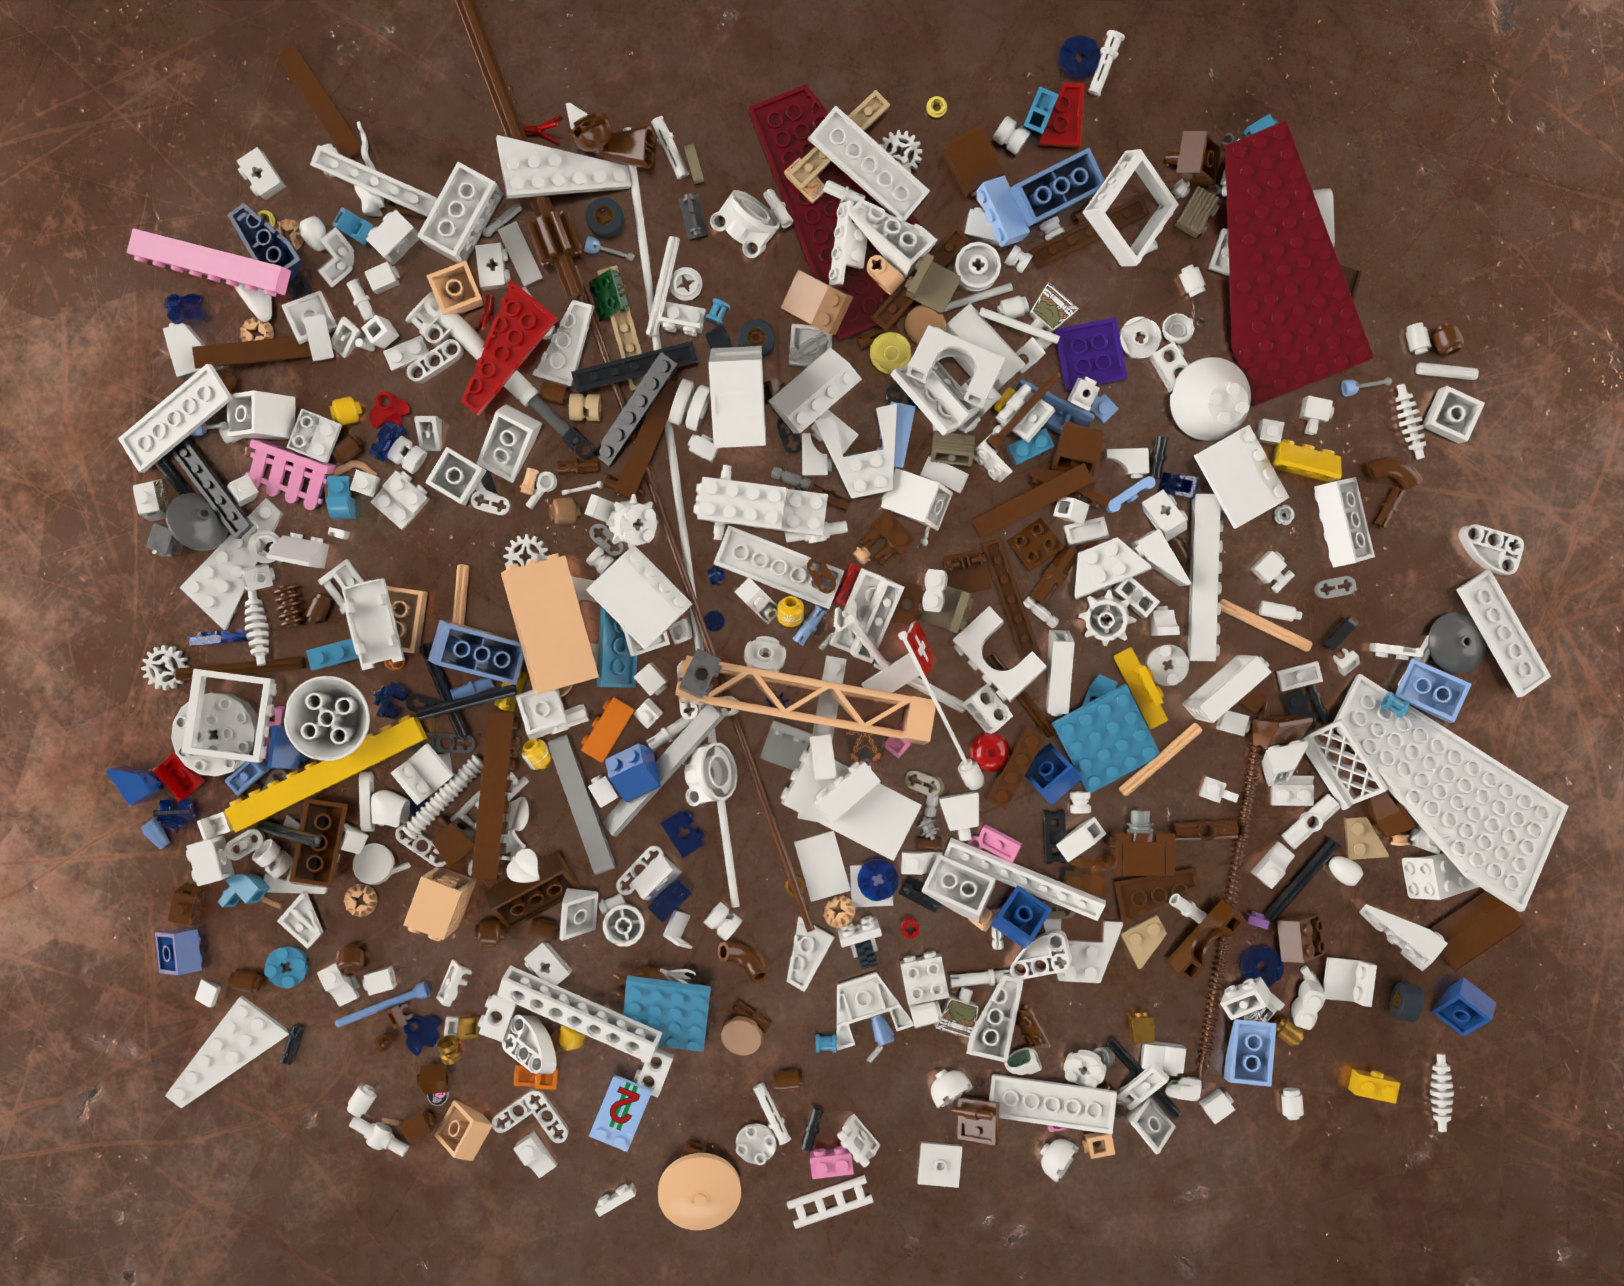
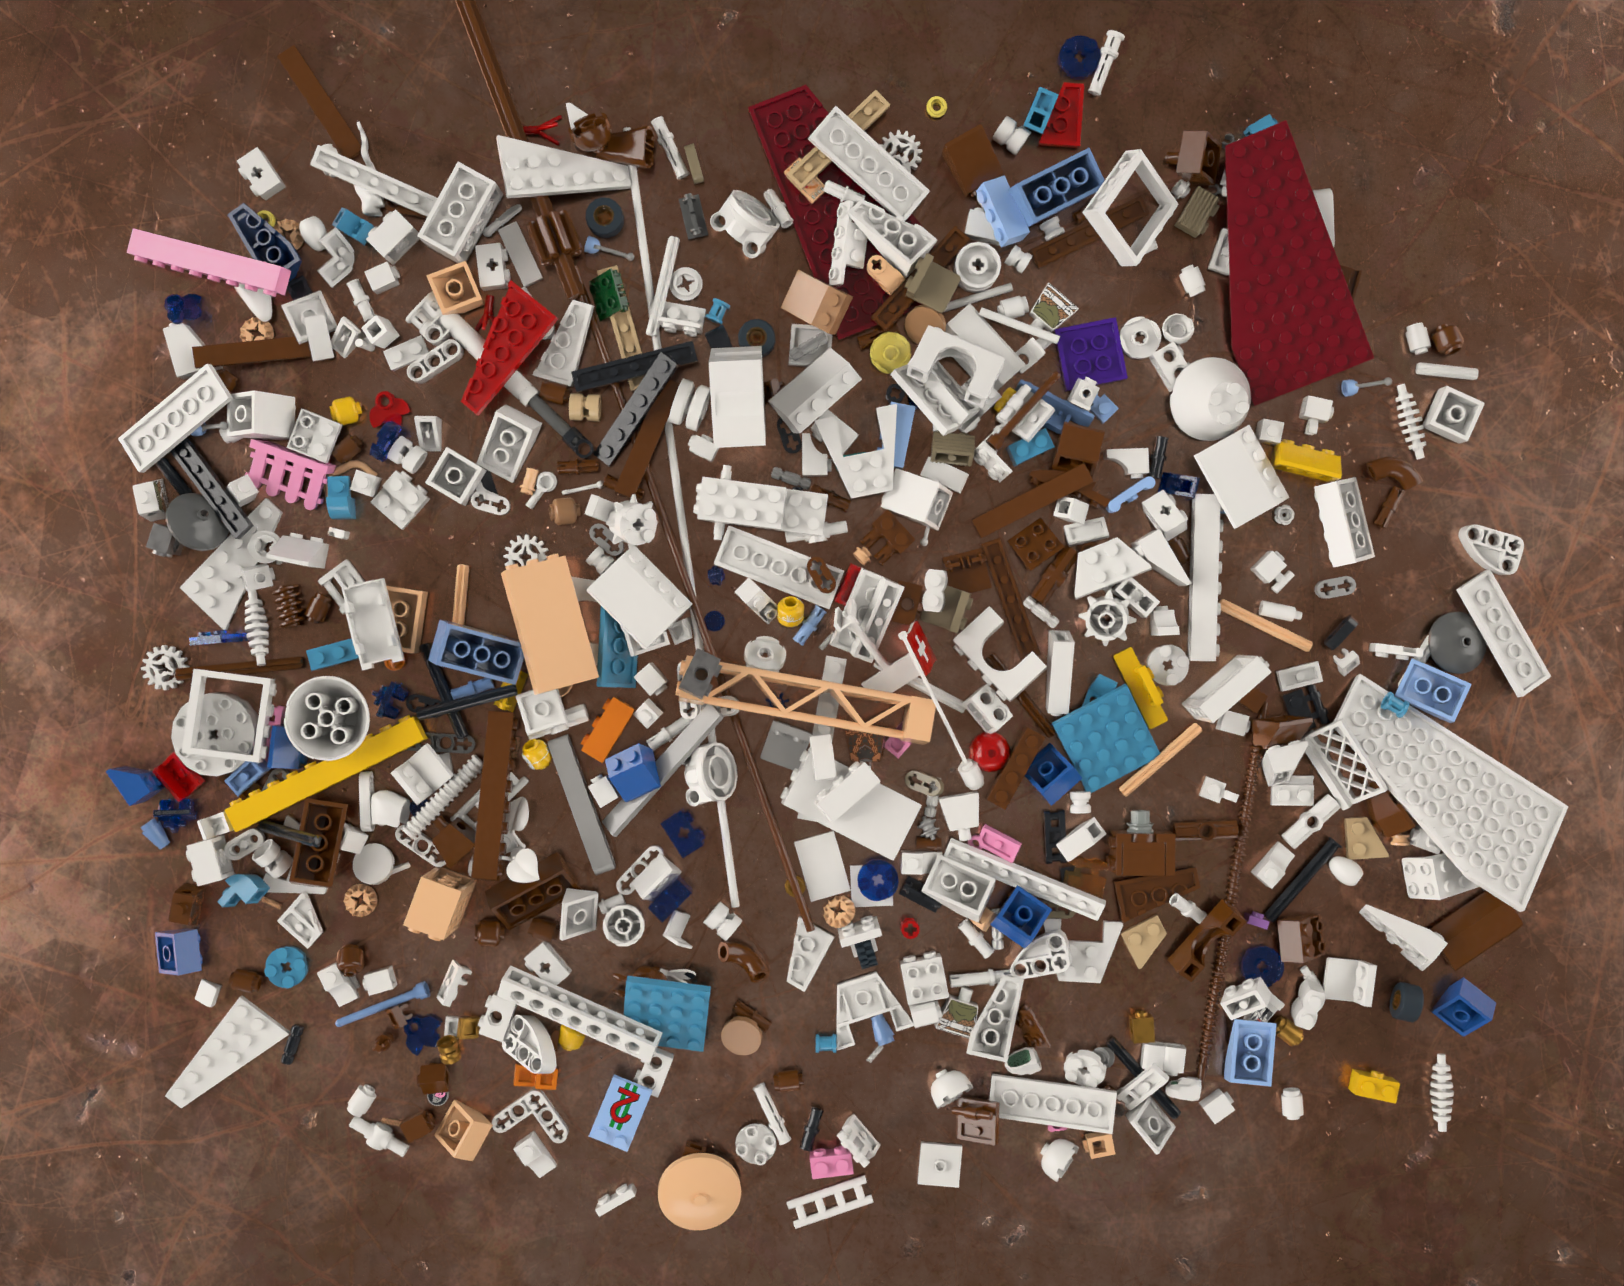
none -> white pin [958,918,995,959]

